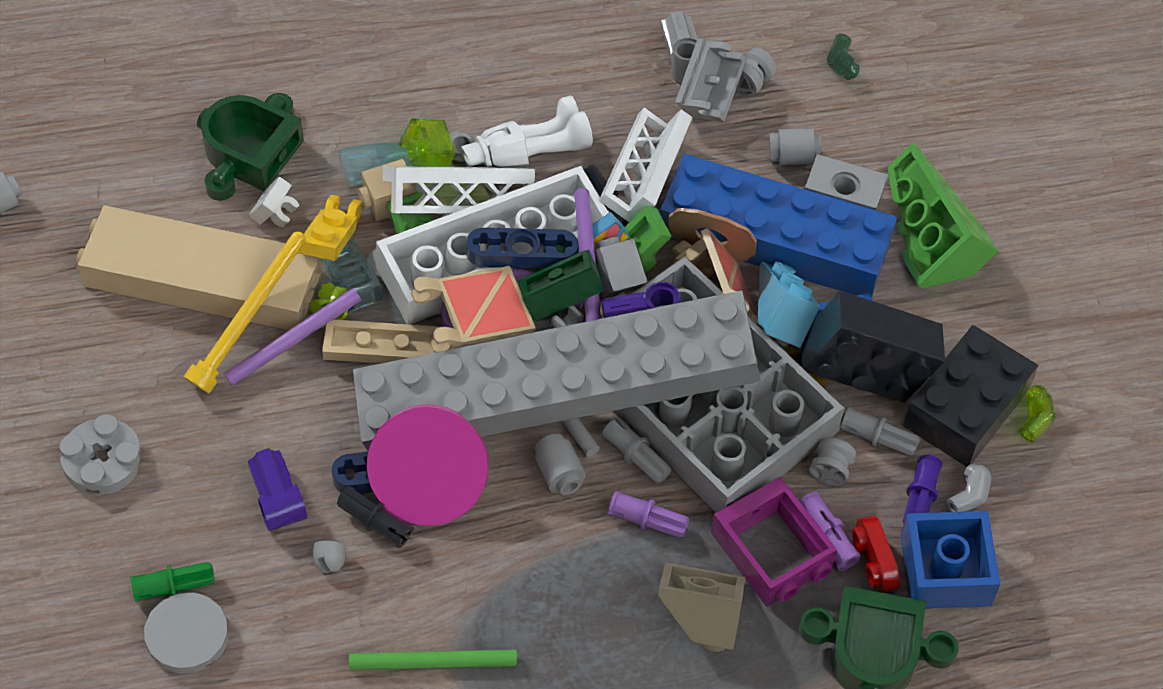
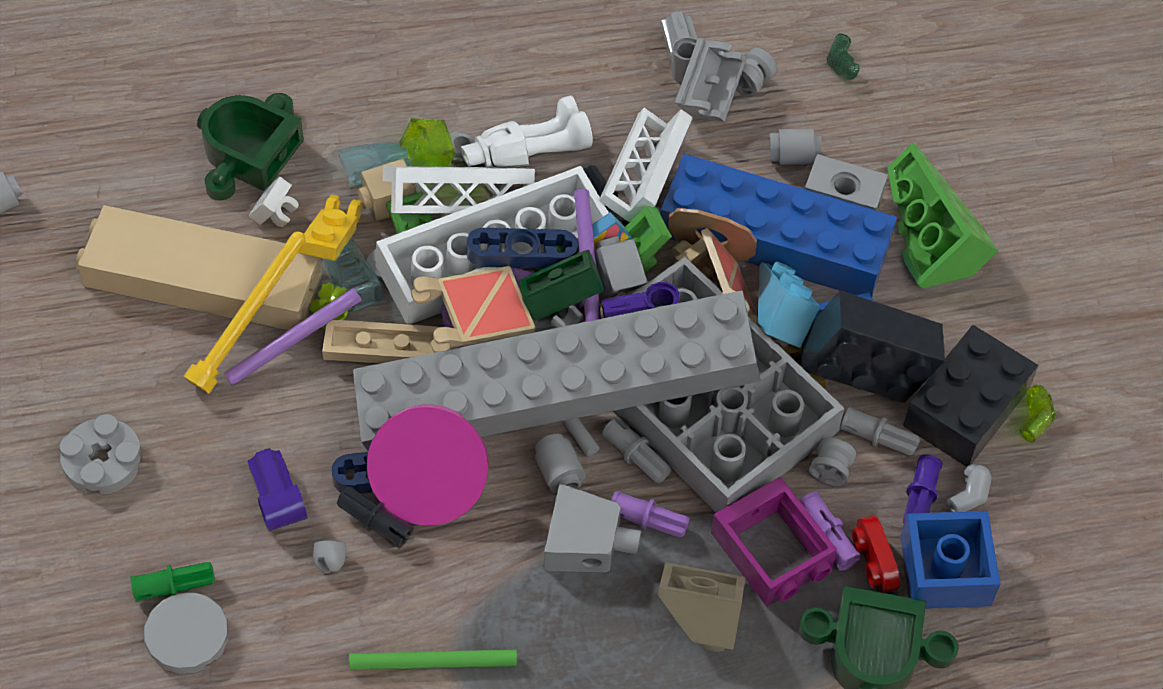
none -> light grey torso [544,484,641,572]

